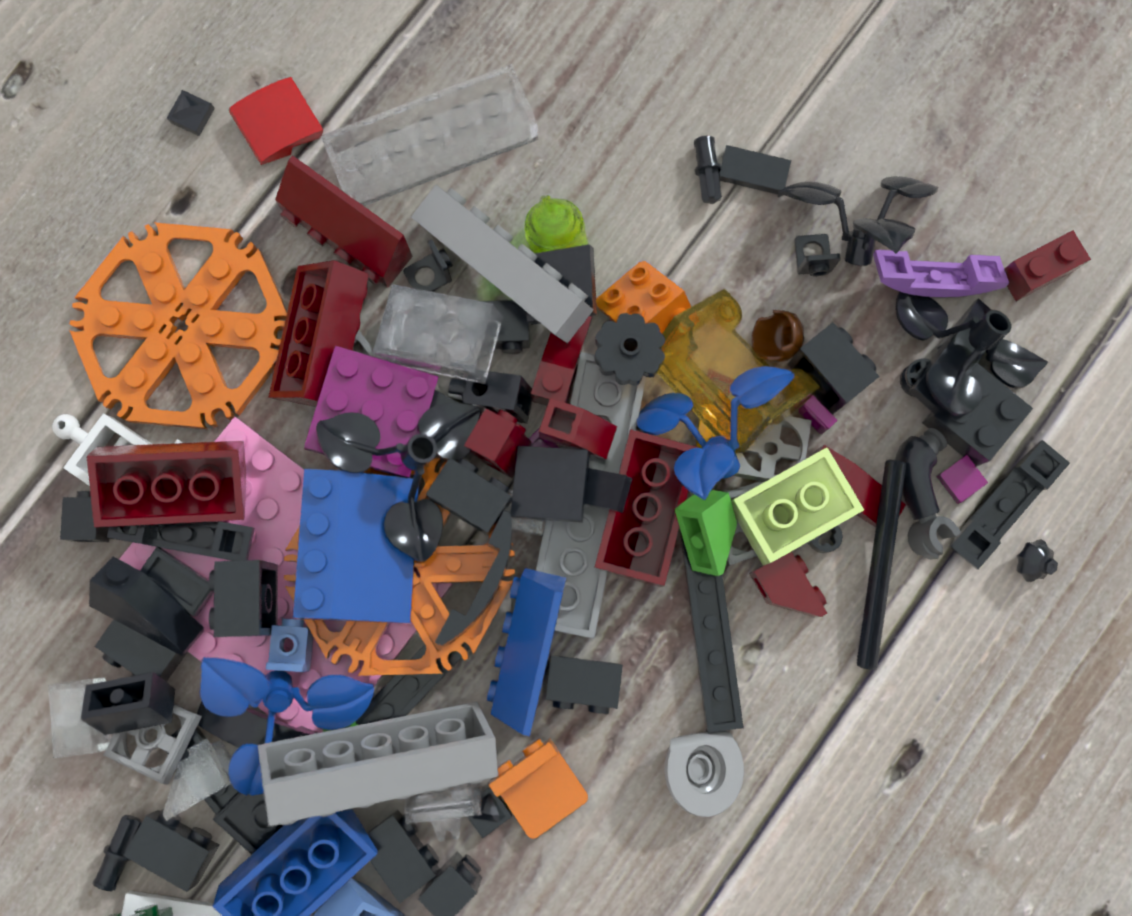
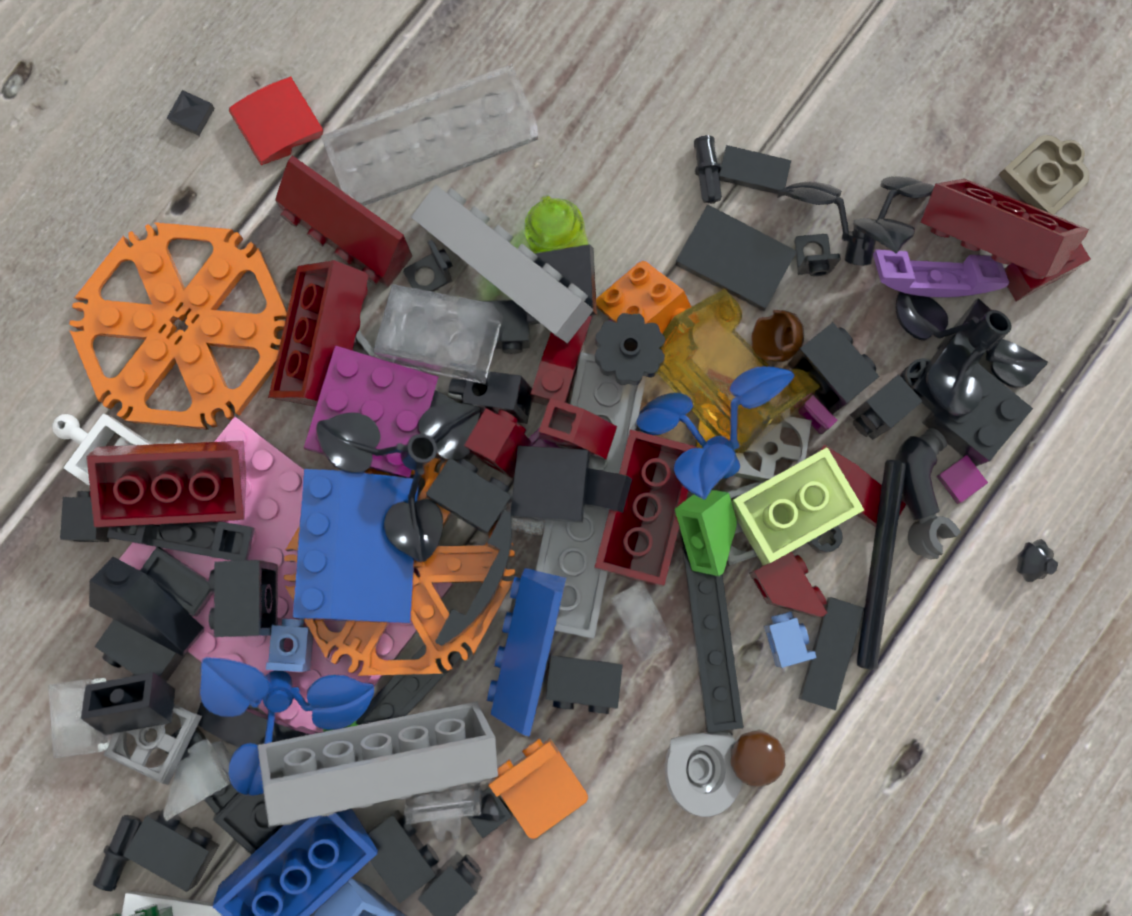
black slope [949,440,1070,570] -> none
none -> clear slope [609,581,674,662]
none -> black tile [675,204,797,311]
none -> reddish brown hair [731,729,786,787]
none -> medium blue brick [764,611,816,668]
none -> black tile [799,597,864,710]
none -> black brick [850,374,923,440]
none -> dark red slope [920,179,1089,279]
none -> dark tan plate [998,135,1089,215]

